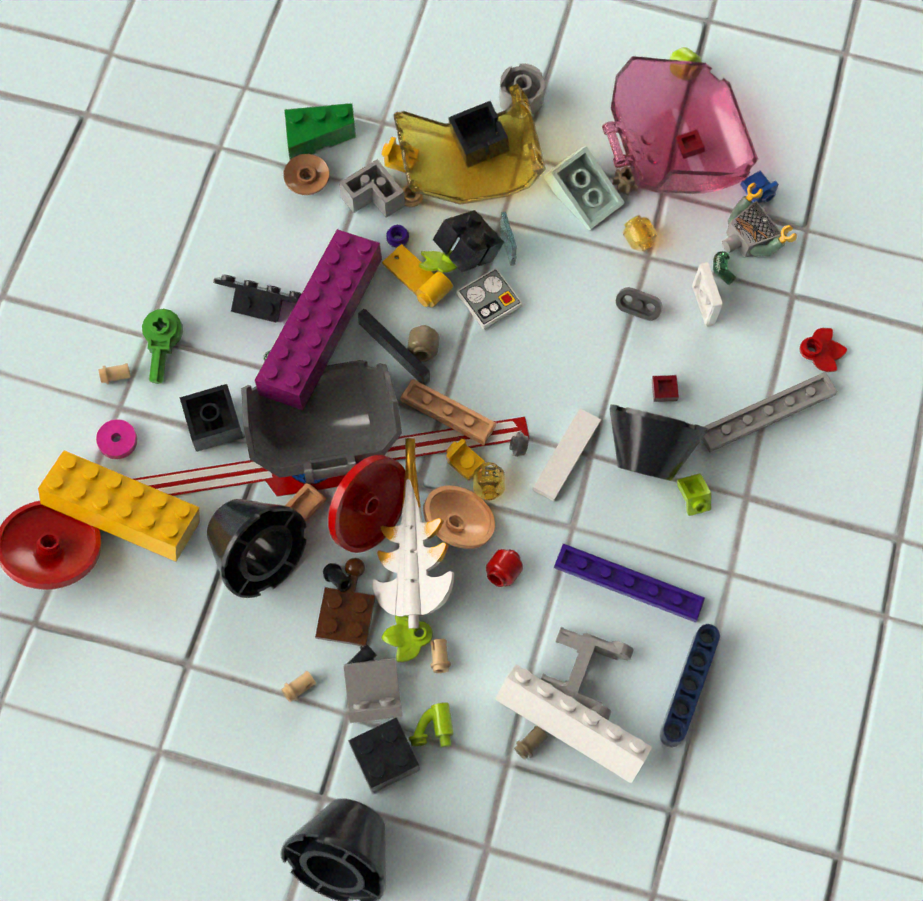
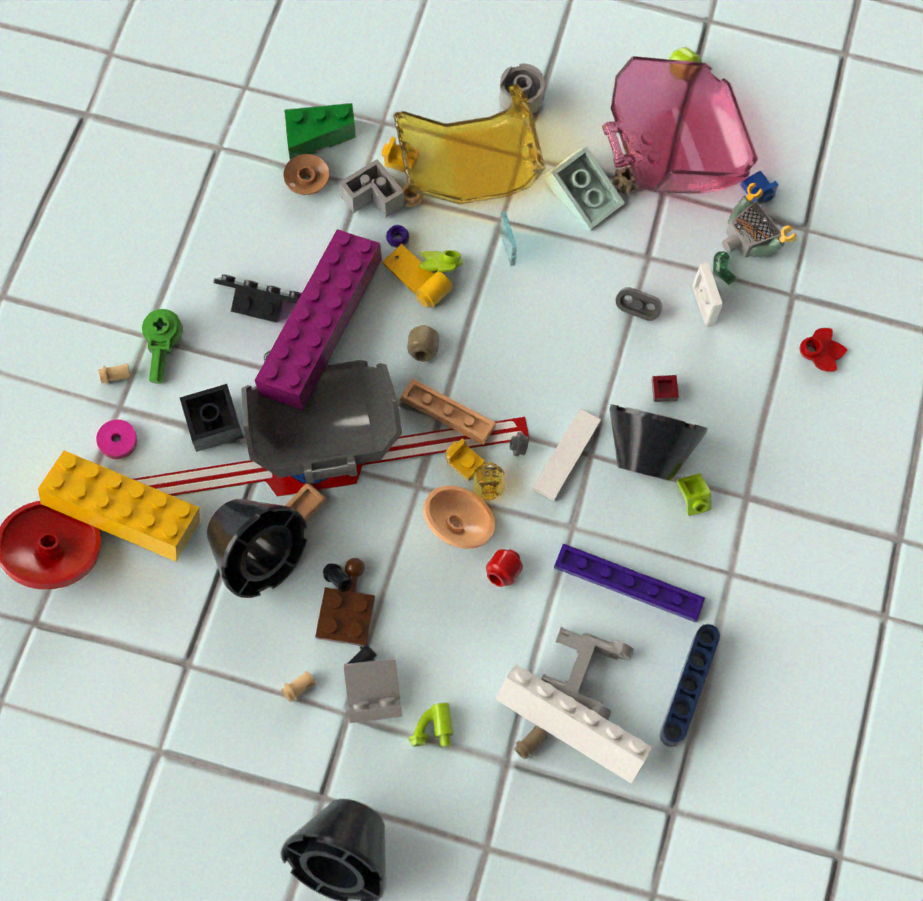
red dish [328,455,405,553] -> none
black brick [348,717,420,793] -> none
black tile [358,309,430,385] -> none
white animal [373,438,454,629] -> none
lime plate [381,615,433,662] -> none
tan pin [430,639,451,673] -> none
black piece [433,210,504,272] -> none
black piece [448,101,509,168] -> none
tile [457,268,523,330] -> none
clear yellow head [623,215,657,251] -> none
dark red plate [676,129,705,159] -> none
light grey plate [702,372,838,452] -> none

